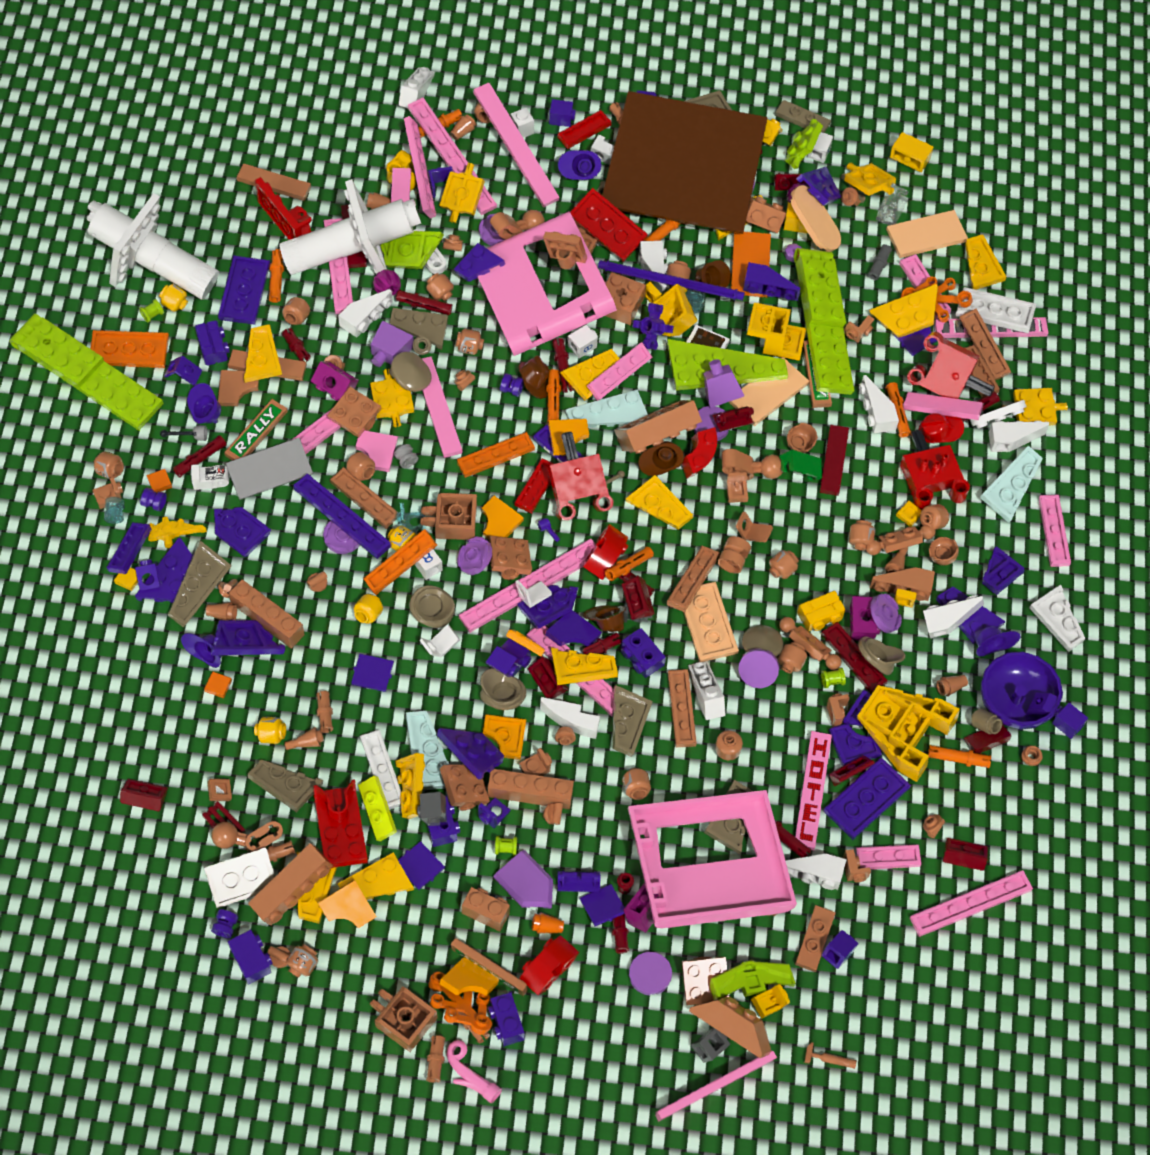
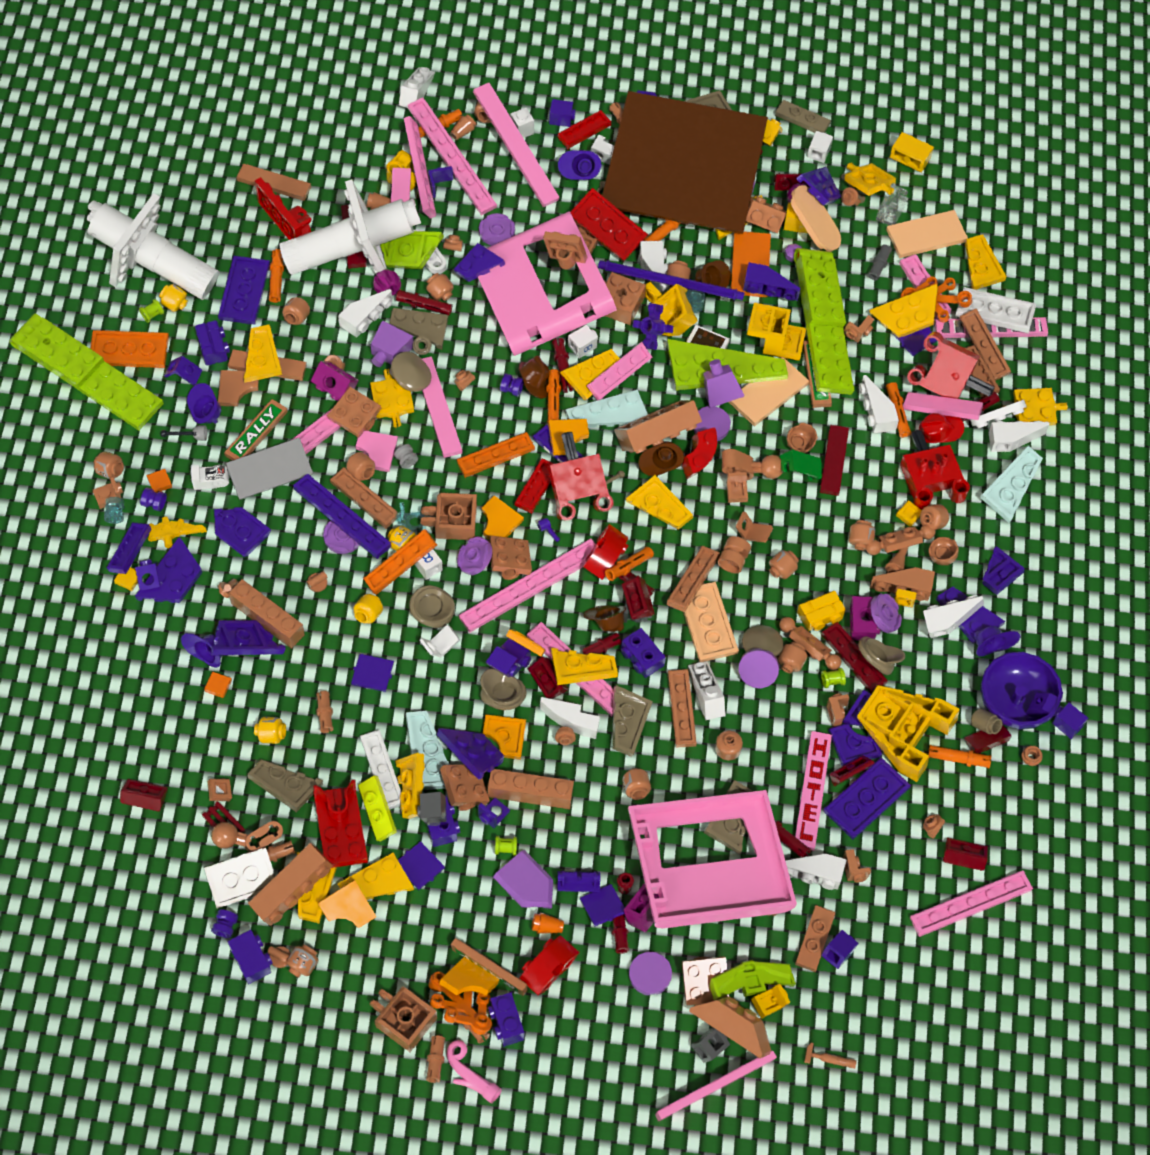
dark tan wing [168,541,232,627] -> none
dark red pin [173,435,226,478] -> none
nougat cone [206,602,237,621] -> none
dark red pin [282,328,311,362] -> none
nougat cone [285,727,324,750] -> none
bright pink tile [324,218,353,314] -> none
yellow plate [439,163,485,224] -> none
nougat head [455,328,484,355] -> none
nougat brick [462,887,510,932] -> none
nougat beam [490,210,545,239] -> none
white bracket [515,580,552,608] -> none
dark purple tile [518,585,578,629] -> none
nougat bracket [519,748,552,776] -> none
nougat plate [543,803,563,825] -> none
dark purple tile [545,610,602,647] -> none
dark red hinge [712,406,754,432] -> none
lime plate [785,119,823,169] -> none
bright pink tile [856,845,921,869] -> none
nougat cone [936,675,968,696] -> none
white wing [1030,585,1085,652] -> none
bright pink tile [1039,495,1071,567] -> none

